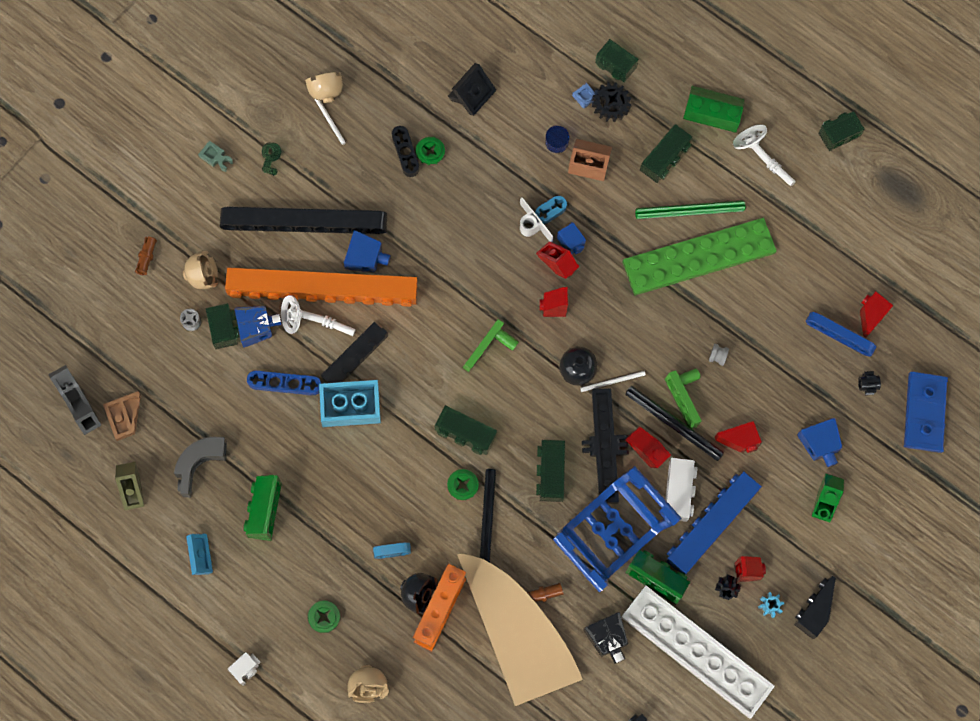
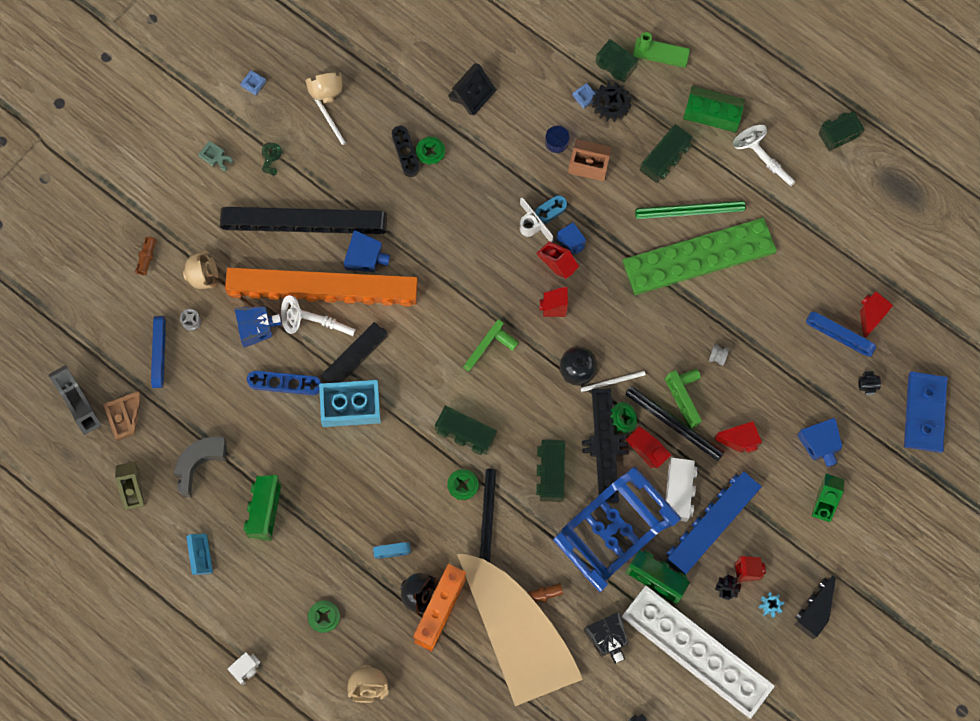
clear green brick [206,304,240,350] -> none
none -> blue beam [151,316,166,388]
none -> medium blue tile [241,70,266,95]
none -> green gear [610,402,637,433]
none -> bright green piece [633,32,690,68]

